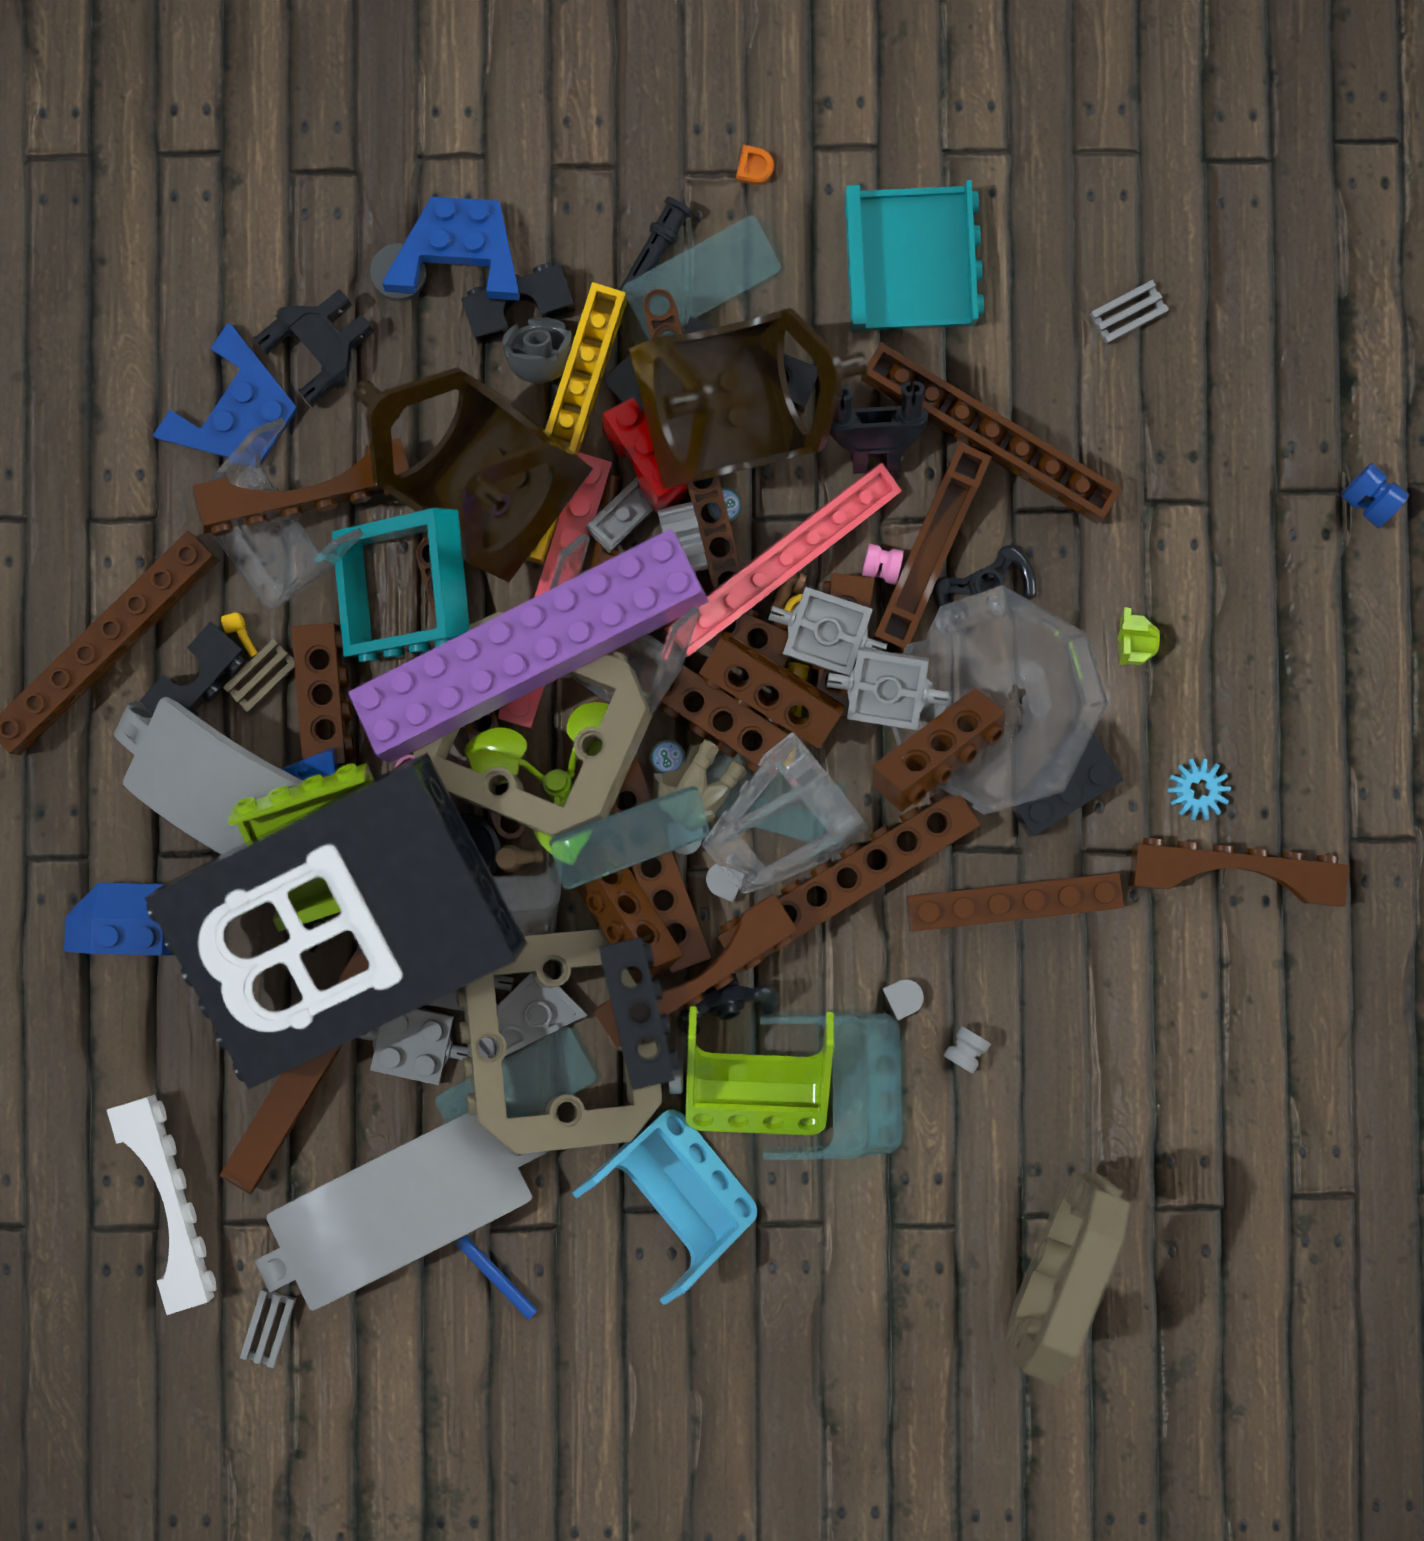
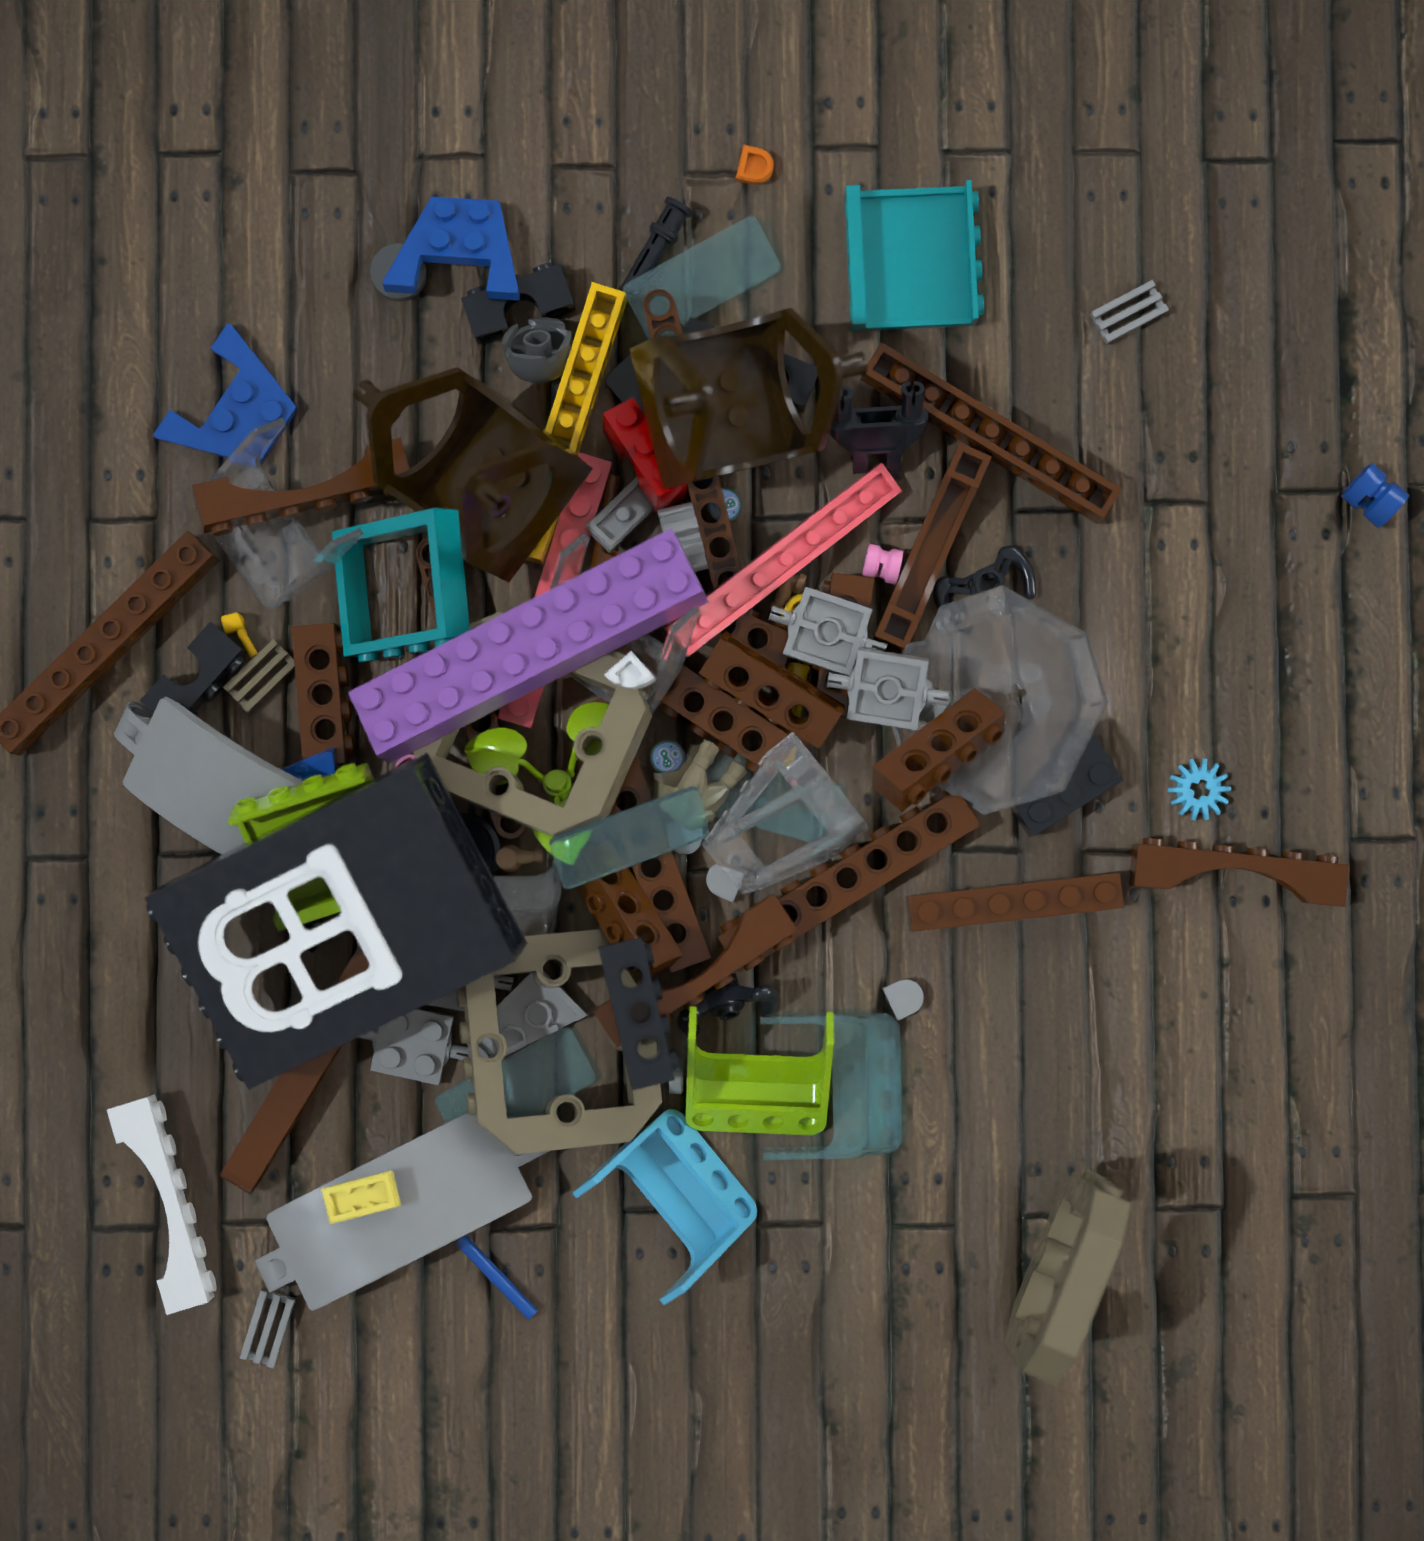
blue wedge [64,883,173,956] -> none
black connector [253,289,374,408] -> none
light grey wheel [943,1026,991,1074] -> none
lime piece [1117,607,1160,665] -> none
none -> light yellow plate [321,1170,401,1224]
none -> white tile [604,651,656,689]

